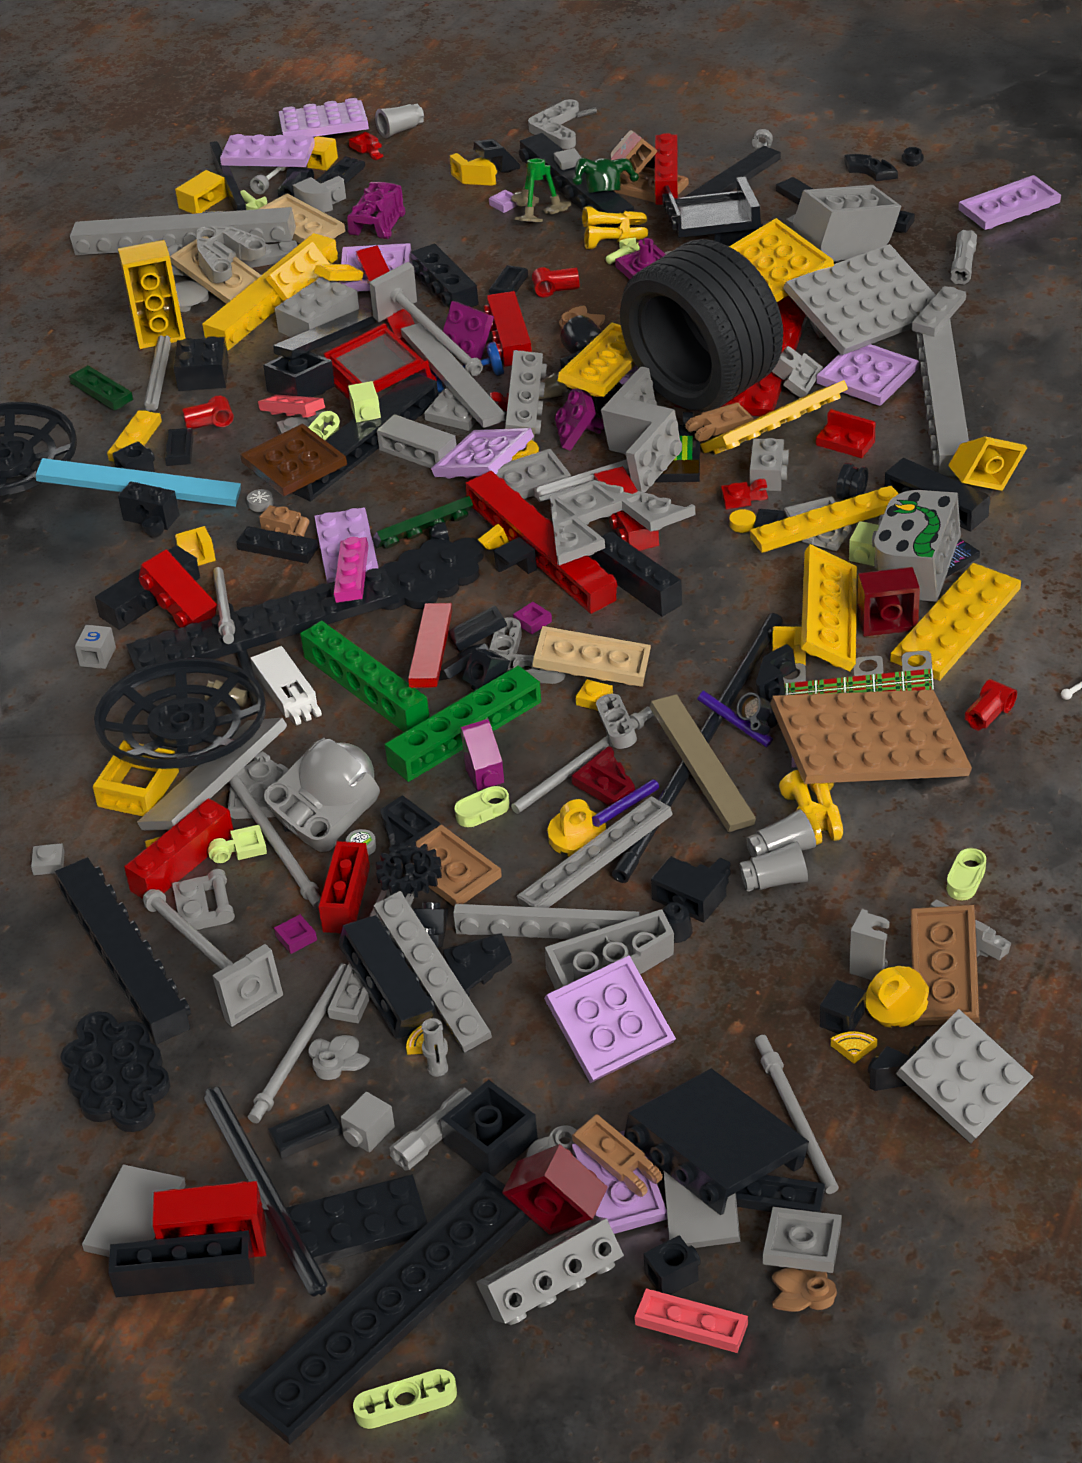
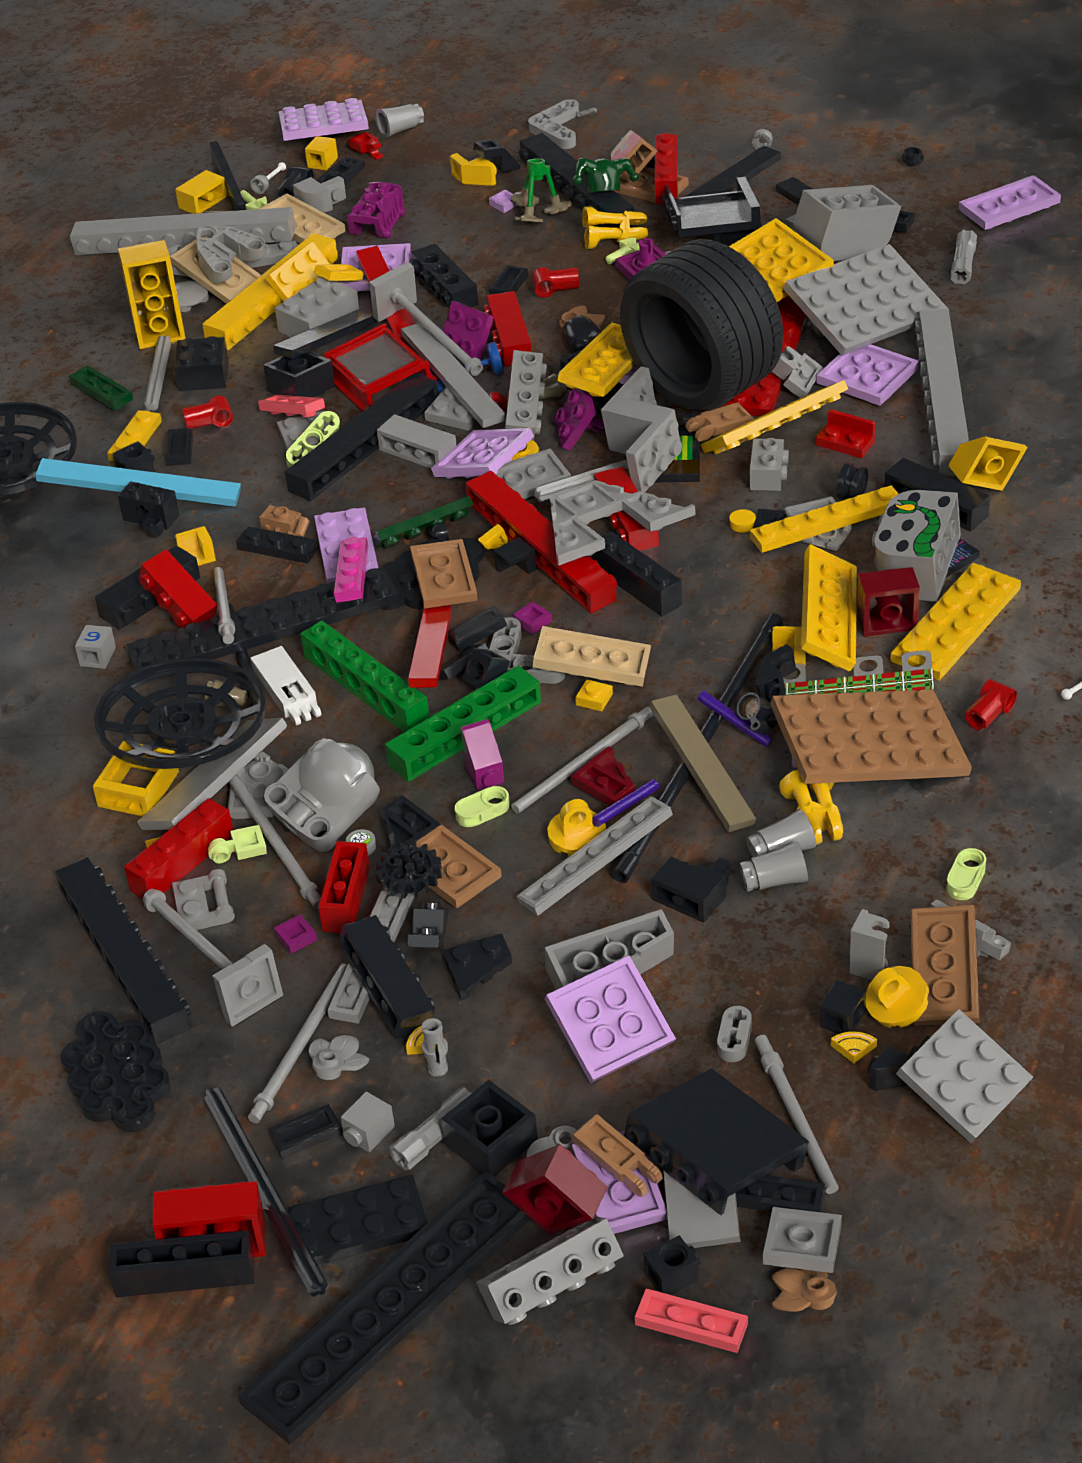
light grey plate [31,843,65,875] -> none
light grey tile [82,1164,186,1257] -> none
lavender plate [220,134,315,167] -> none
reddish brown plate [240,423,347,496] -> none
light grey tile [247,489,273,512] -> none
yellowish green brick [348,381,381,423] -> none
yellowish green beam [353,1369,457,1429] -> none
light grey plate [373,891,492,1053] -> none
light grey plate [454,904,639,939] -> none
light grey tile [554,148,582,170] -> none
light grey beam [596,694,637,749] -> none
black hat [662,902,693,943] -> none
red plate [721,479,768,510] -> none
black tile [844,154,898,181] -> none
yellowish green brick [849,521,879,566] -> none
light grey plate [912,286,966,336] -> none
none -> medium nougat plate [410,539,477,608]
none -> light grey beam [717,1006,752,1062]

